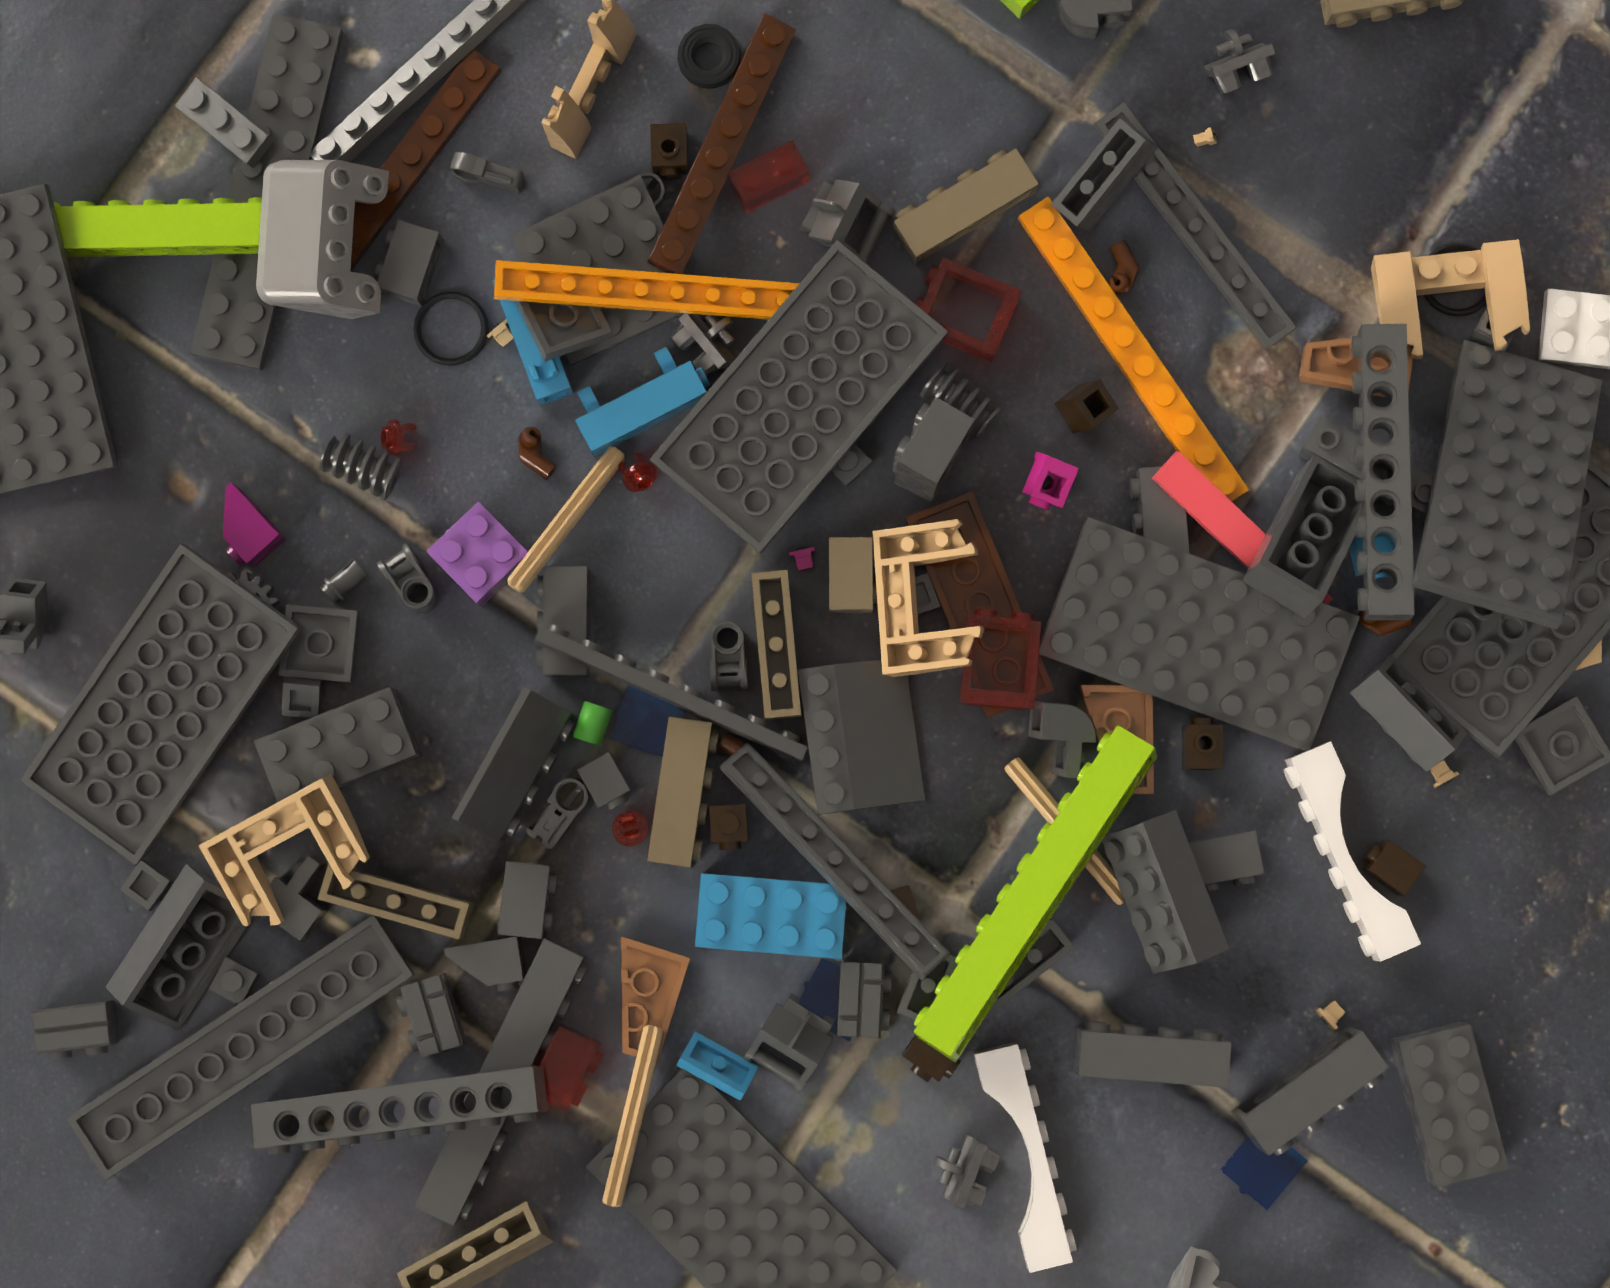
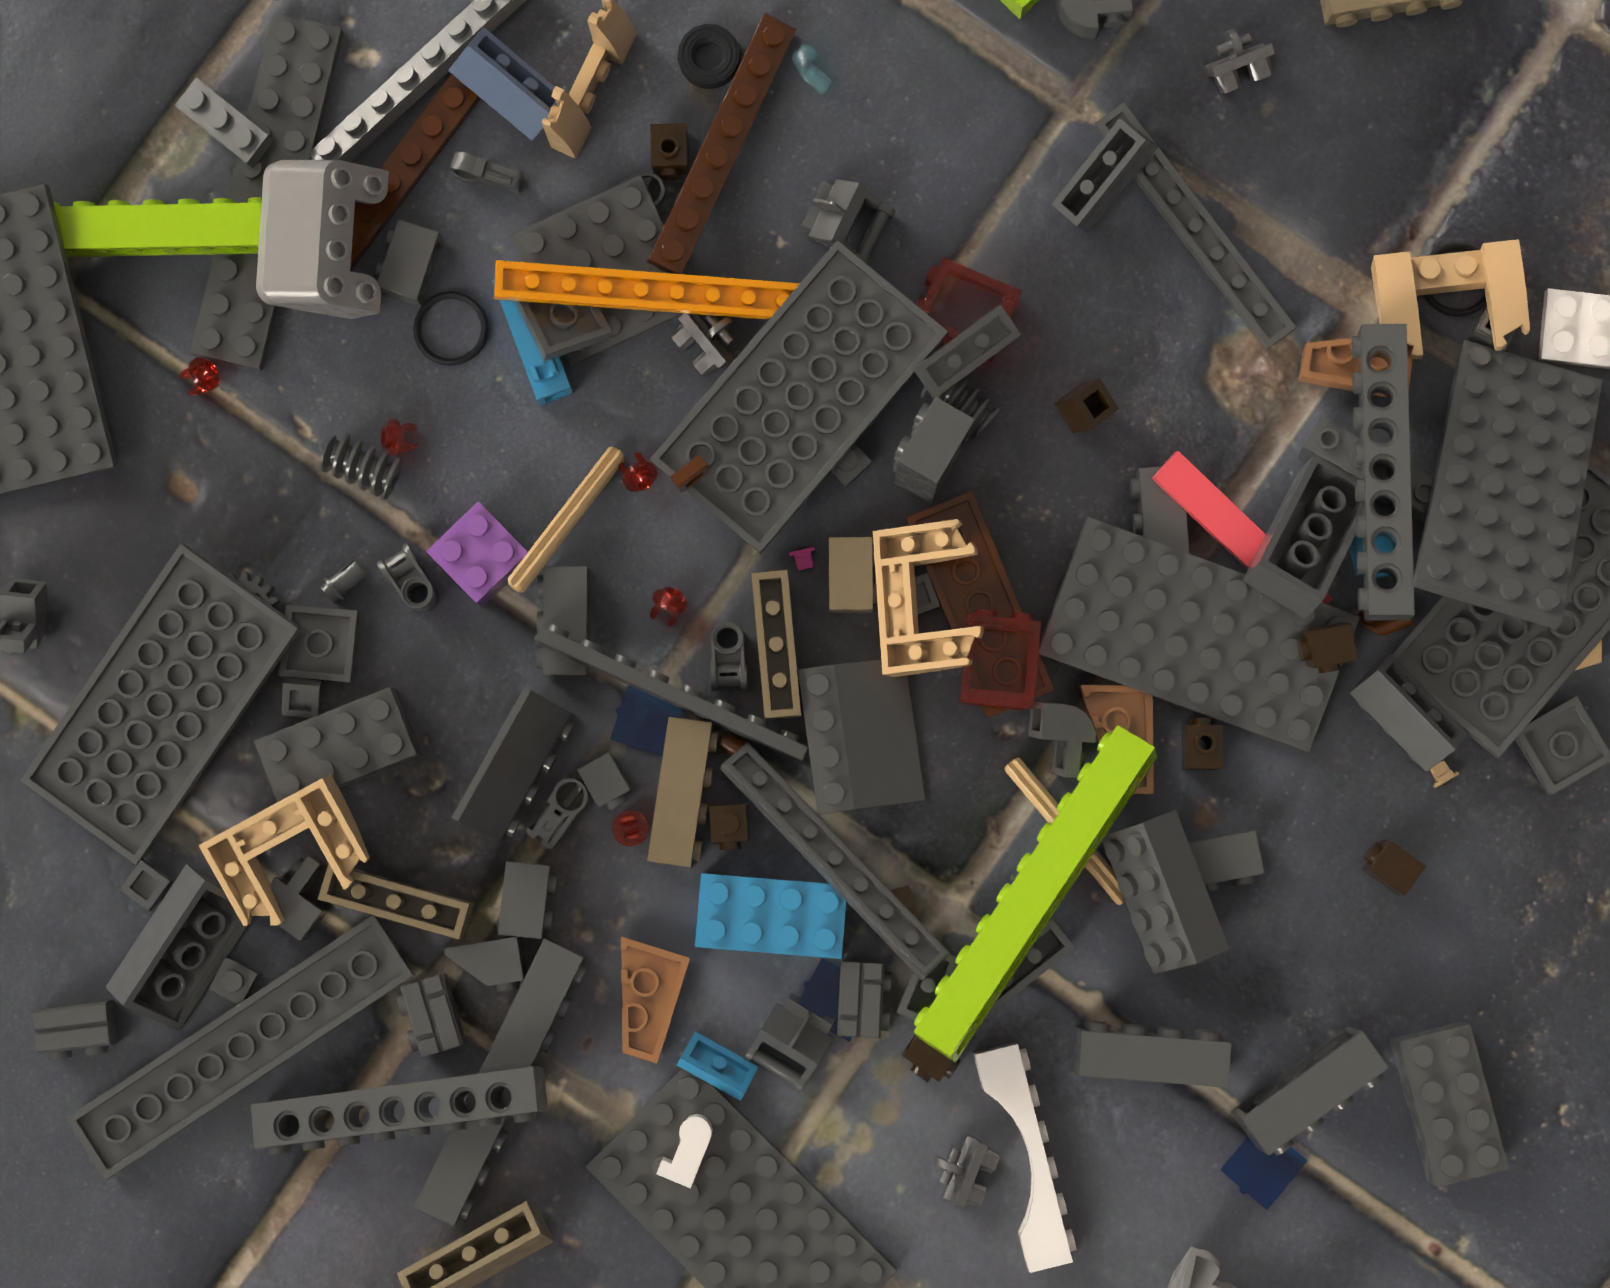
magenta slope [223,482,286,568] -> none
tan piece [486,319,514,348] -> none
reddish brown arm [518,427,556,480] -> none
clear red brick [539,1024,604,1112] -> none
bright green piece [572,701,613,746] -> none
dark azure brick [575,347,711,457] -> none
tan axle [602,1025,663,1207] -> none
clear red brick [729,140,809,214] -> none
dark tan brick [893,148,1039,265] -> none
light orange plate [1018,197,1249,502] -> none
dark pink brick [1022,451,1079,510] -> none
reddish brown arm [1109,240,1140,293] -> none
tan piece [1193,127,1217,147] -> none
white arch [1284,741,1421,962] -> none
tan piece [1315,1001,1345,1030] -> none
none -> clear red plate [180,357,220,395]
none -> sand blue brick [448,27,558,141]
none -> clear red plate [650,587,688,627]
none -> white leg [656,1114,713,1188]
none -> reddish brown tile [670,455,709,492]
none -> clear light blue arm [792,44,833,95]
none -> dark grey plate [913,305,1021,398]
none -> dark brown brick [1297,622,1358,673]

